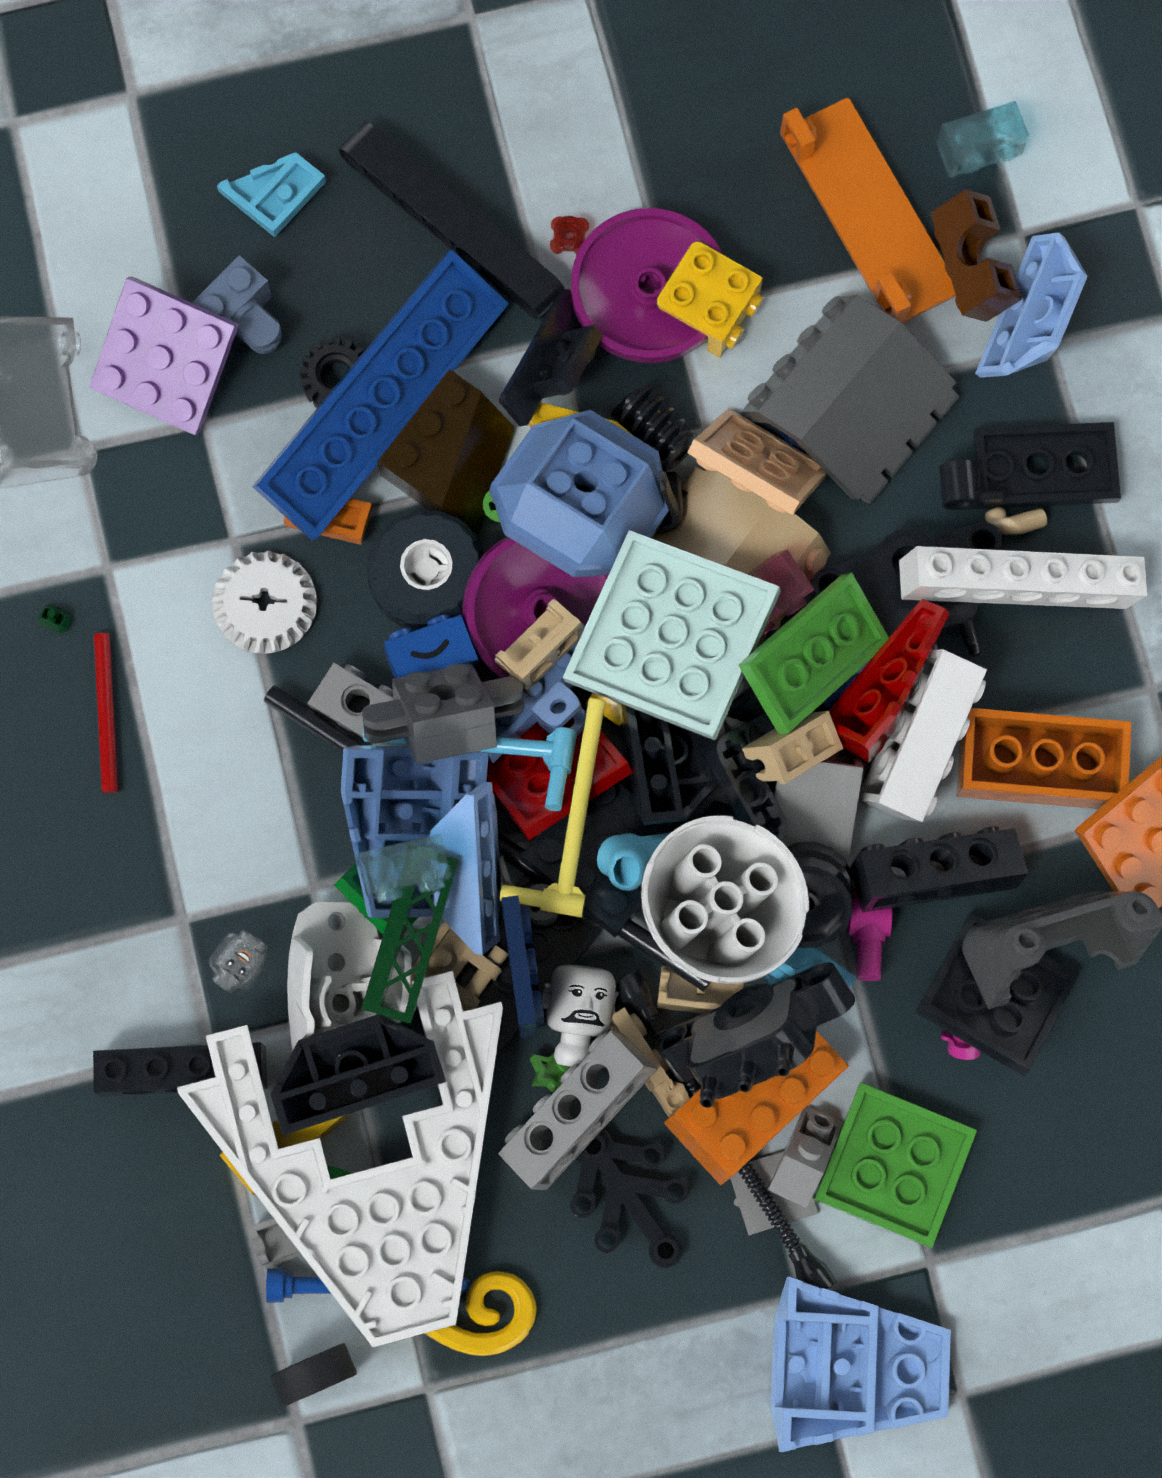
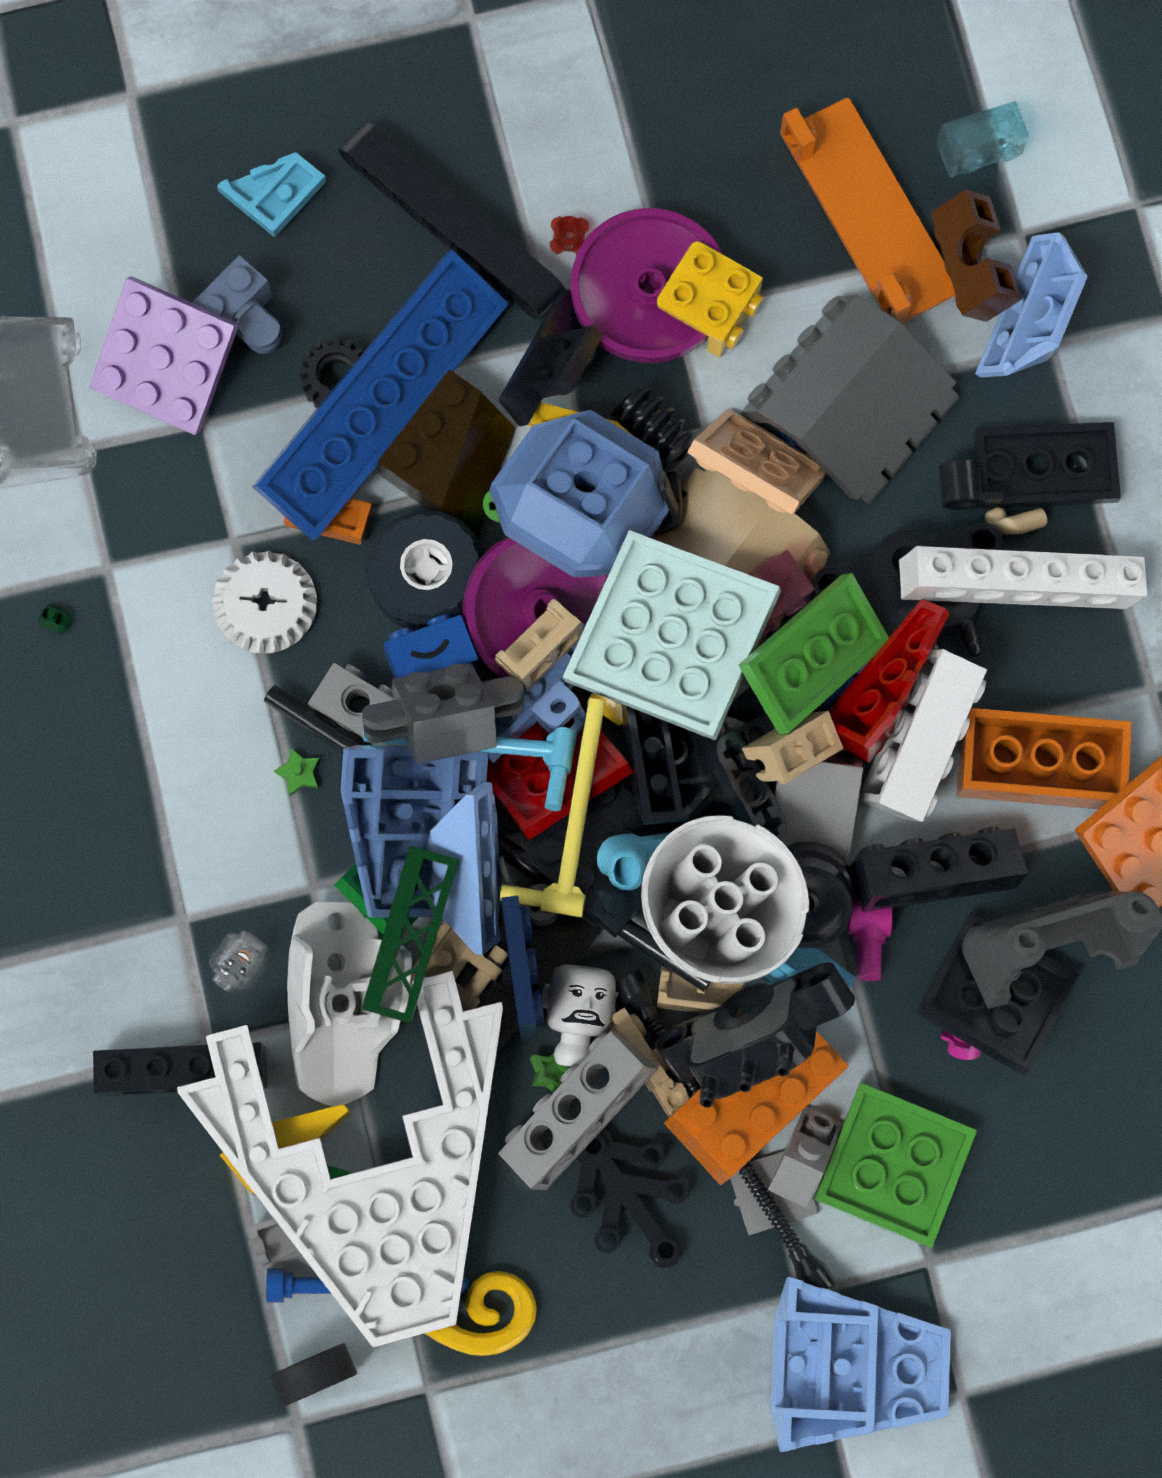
red bar [94,633,118,794] -> none
black wedge [270,1014,446,1135] -> none
clear light blue brick [356,834,453,903] -> none
none -> bright green piece [274,749,320,796]

